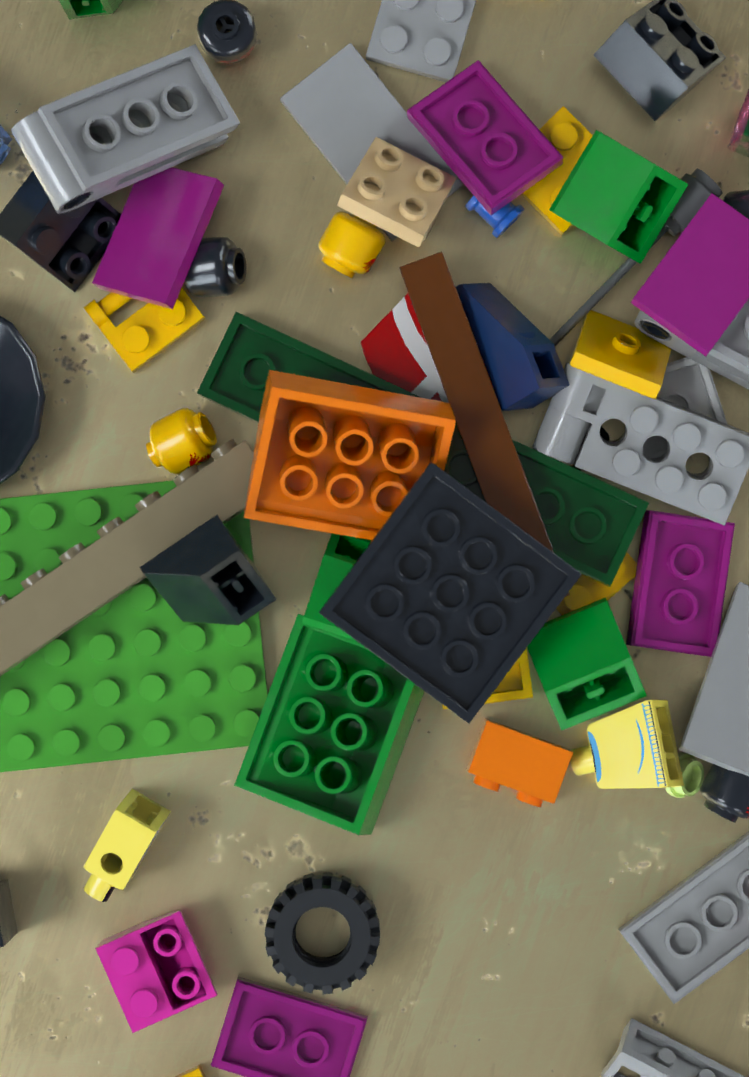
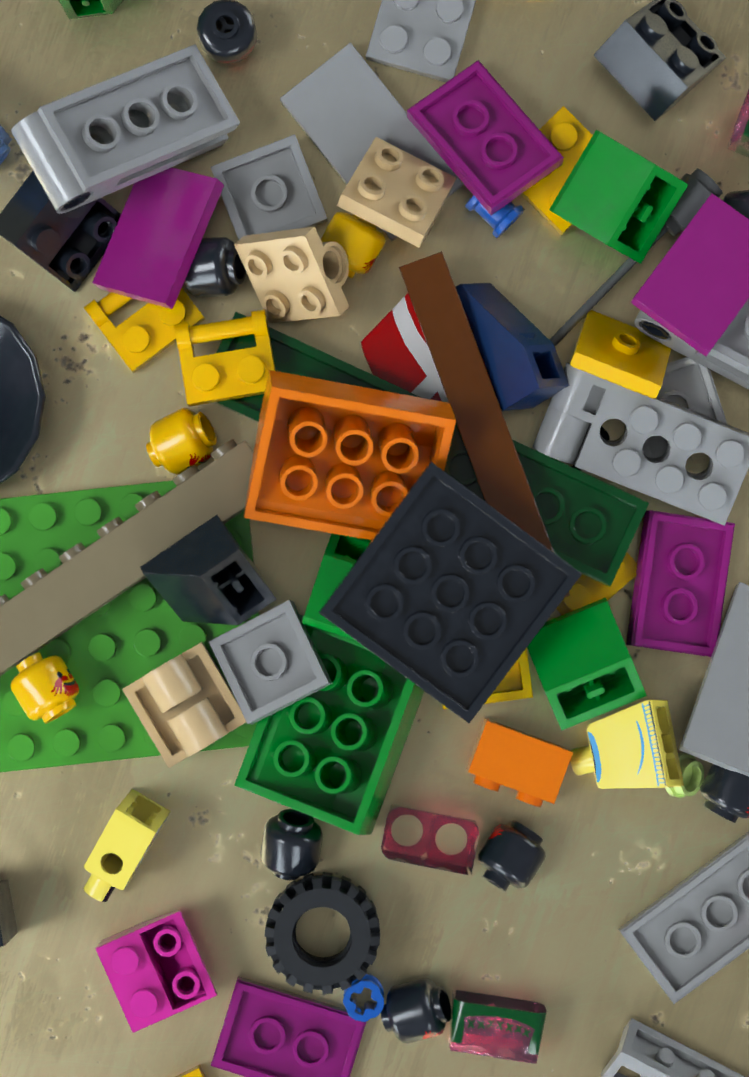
none -> yellow head [10,652,79,724]
none -> tan plate [122,642,246,768]
none -> yellow plate [174,309,276,407]
none -> light grey plate [209,600,332,725]
none -> light grey plate [211,134,328,240]
none -> tan plate [234,226,349,323]
none -> black head [260,809,323,880]
none -> blue bush [343,974,384,1022]
none -> clear pink piece [381,804,479,875]
none -> black head [381,978,452,1043]
none -> clear pink piece [449,990,547,1064]
none -> black head [478,820,546,891]

